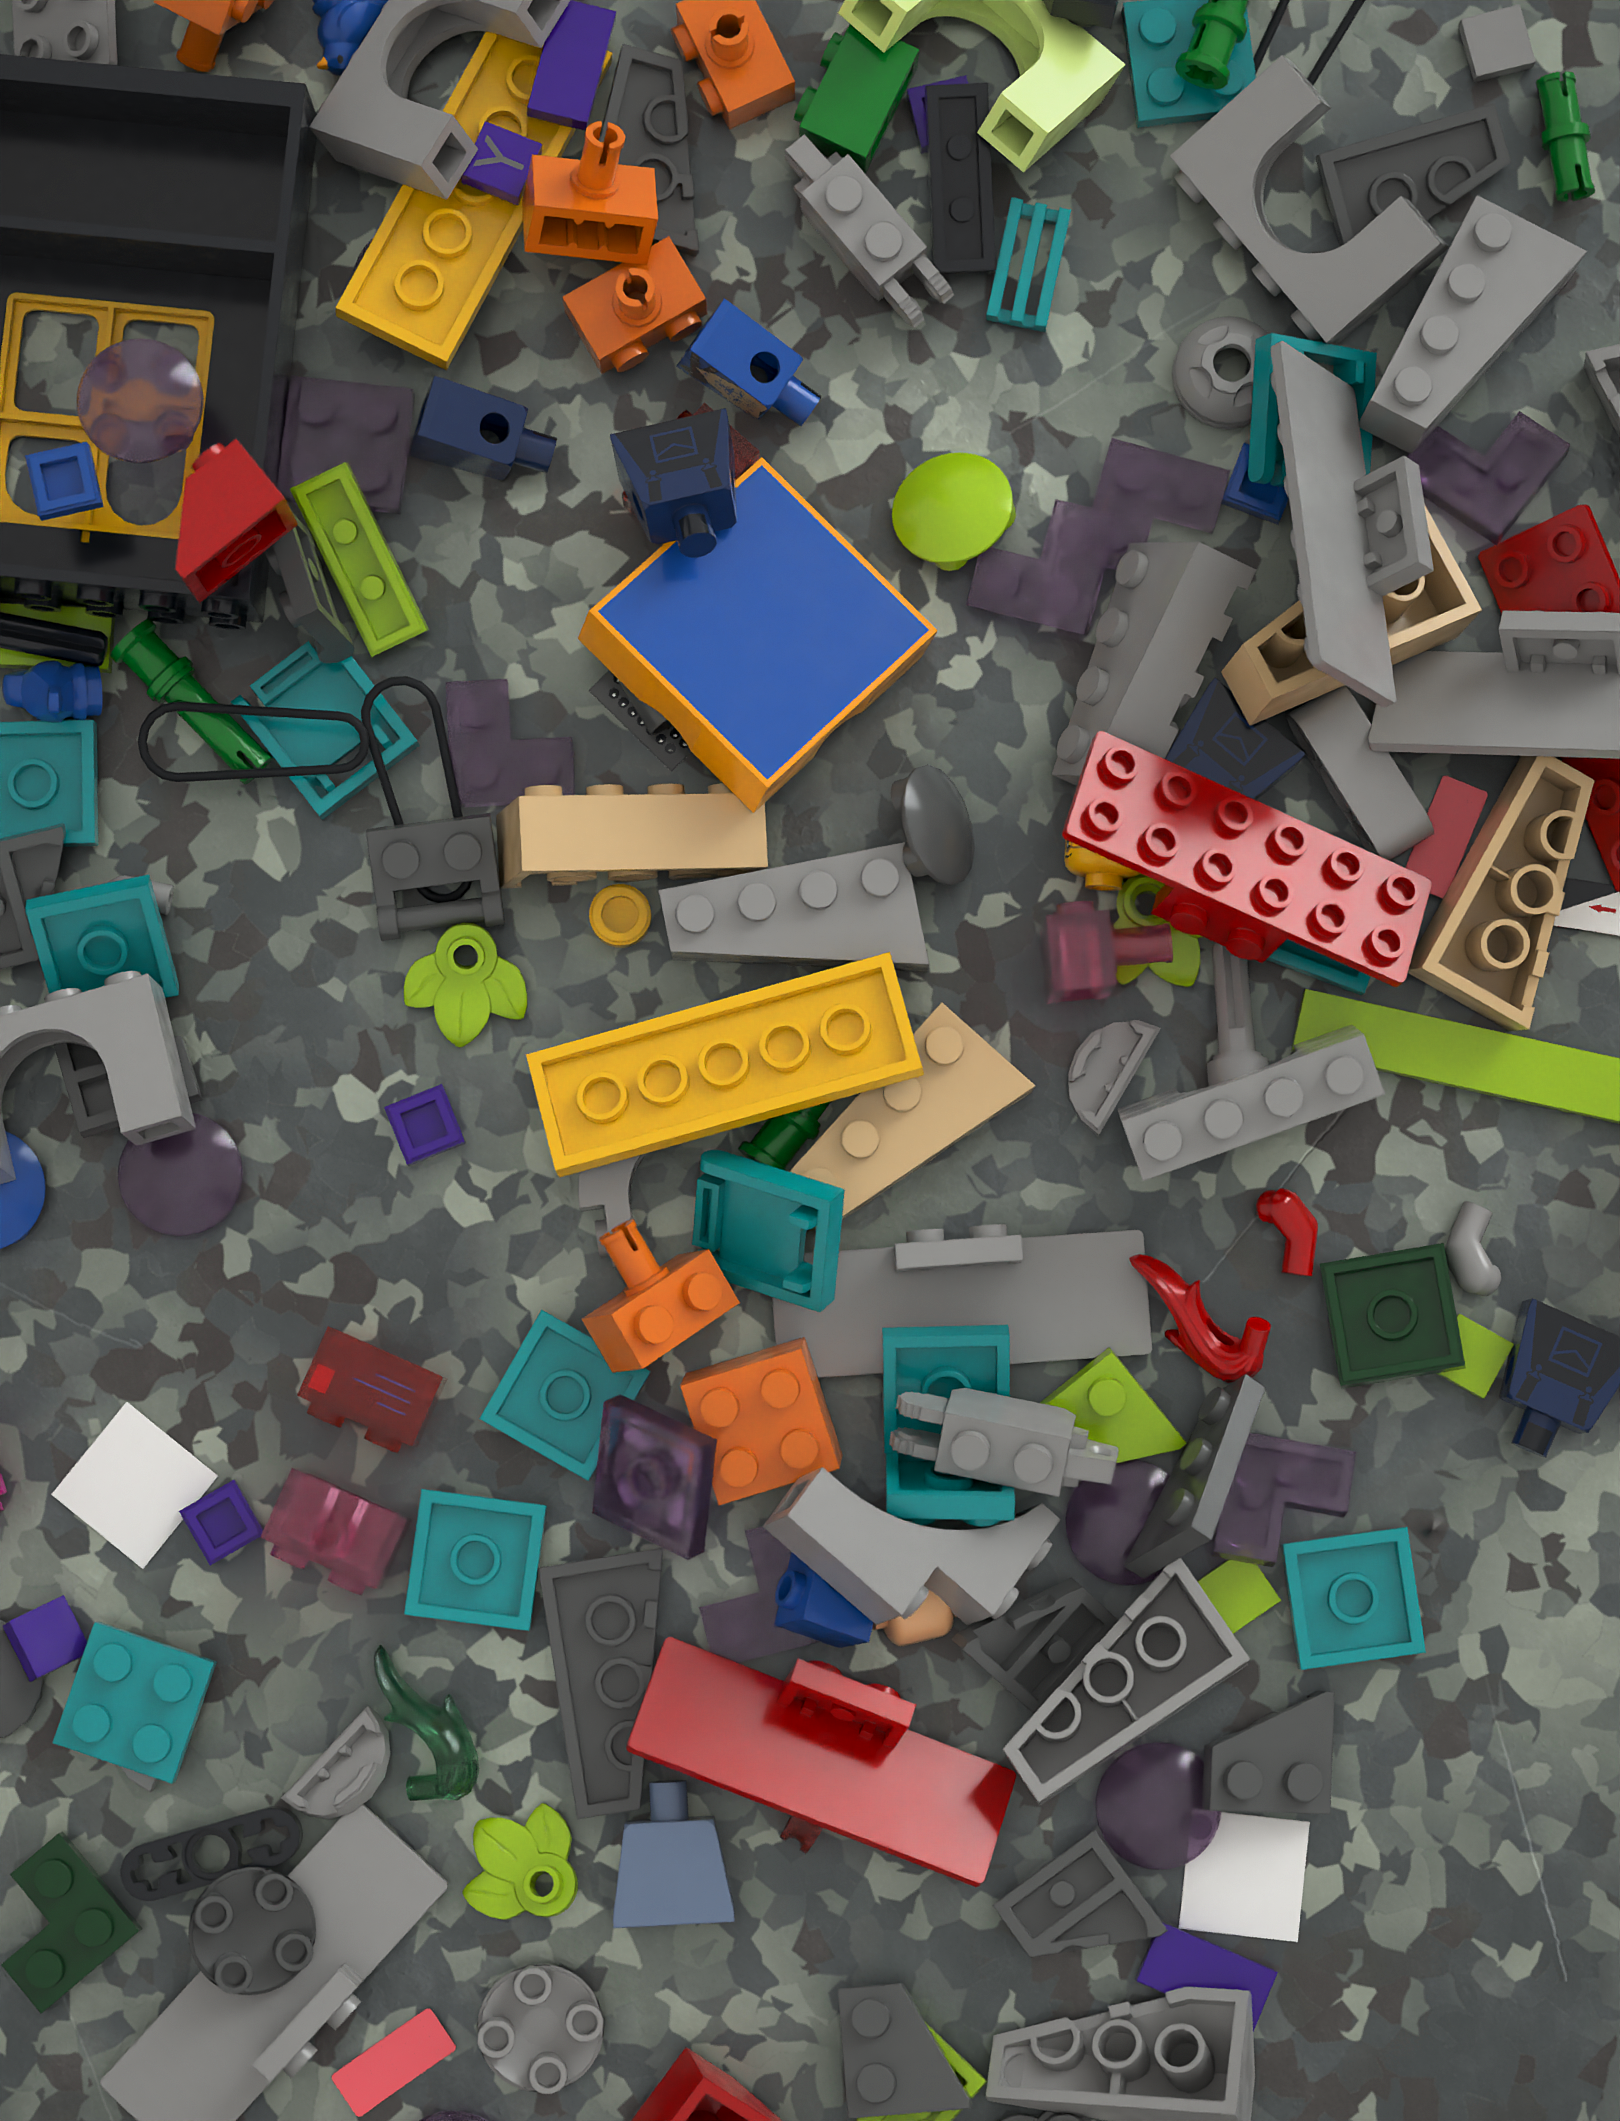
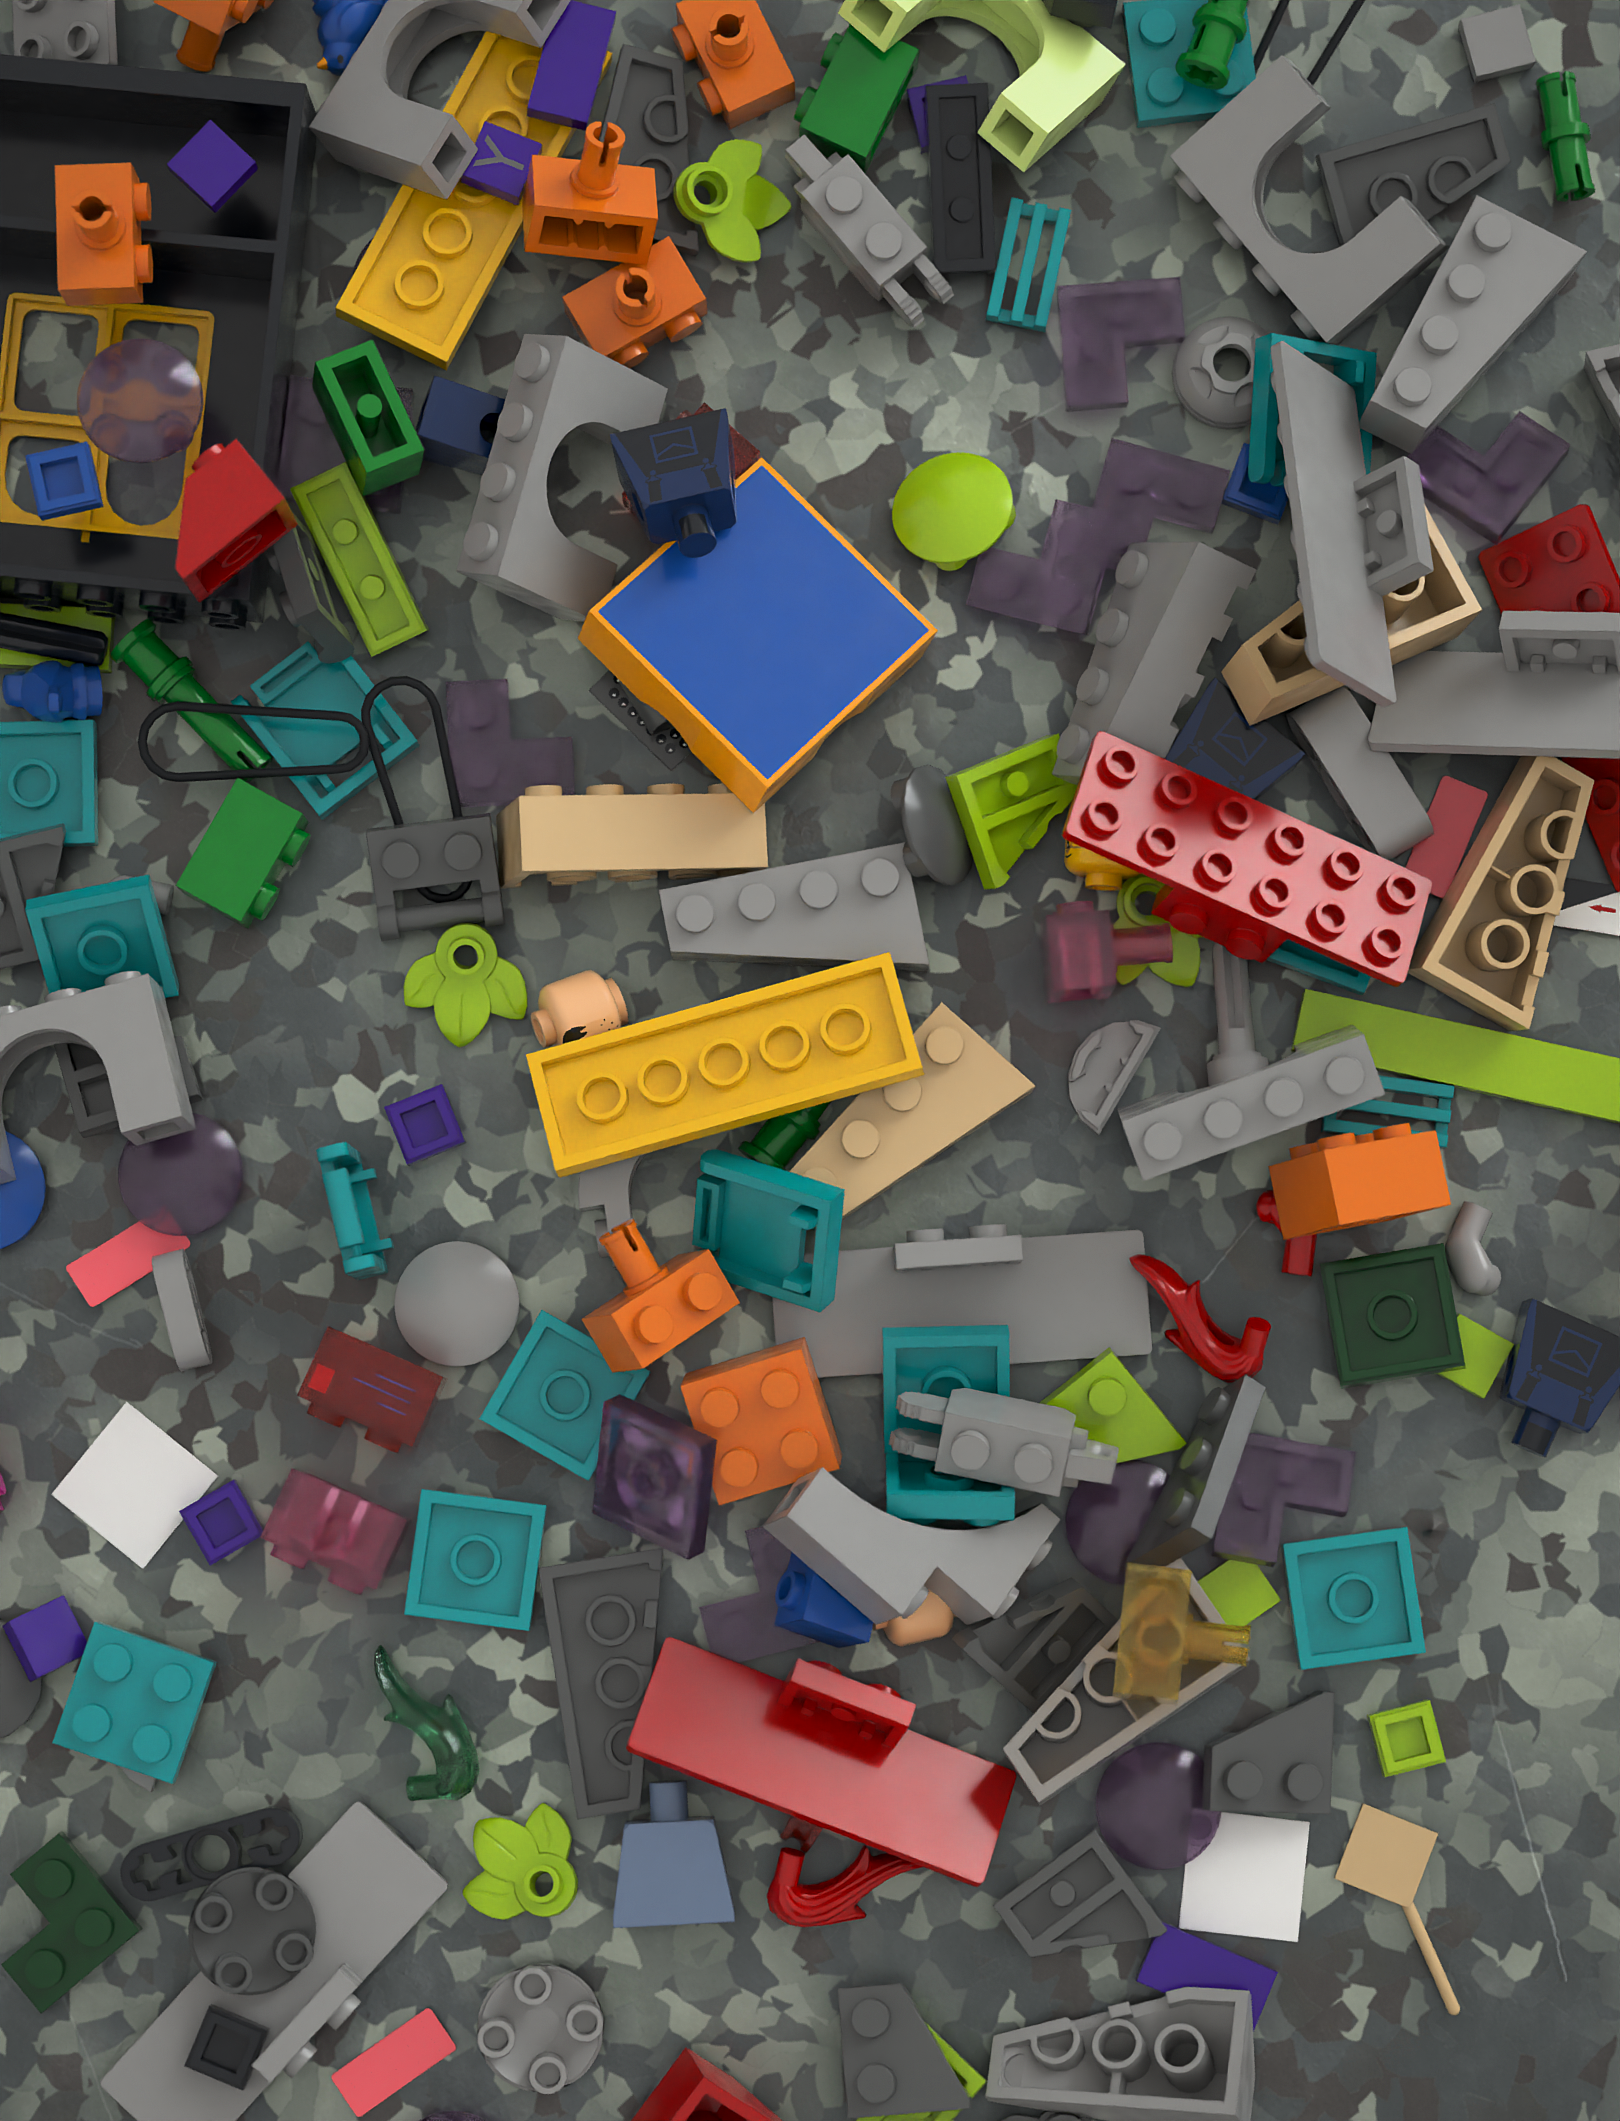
light grey tile [281,1706,391,1819] -> none
yellow tile [589,884,652,948] -> none
blue torso [676,298,822,426] -> none
none -> orange brick [55,163,153,306]
none -> coral sticker [66,1205,190,1307]
none -> light grey beam [152,1249,212,1371]
none -> dark purple tile [166,120,258,213]
none -> green brick [175,777,311,929]
none -> black tile [184,2004,270,2091]
none -> green brick [312,339,425,497]
none -> teal container [316,1142,394,1280]
none -> light grey dish [394,1241,520,1366]
none -> light grey arch [456,334,668,621]
none -> light nougat head [531,970,628,1048]
none -> lime plate [674,139,792,263]
none -> red piece [767,1845,922,1927]
none -> lime wing [945,733,1077,890]
none -> clear purple plate [1056,277,1185,412]
none -> clear yellow brick [1113,1563,1251,1705]
none -> orange brick [1268,1123,1451,1240]
none -> teal tile [1321,1076,1455,1149]
none -> tan piece [1334,1803,1460,2015]
none -> lime tile [1367,1699,1446,1777]

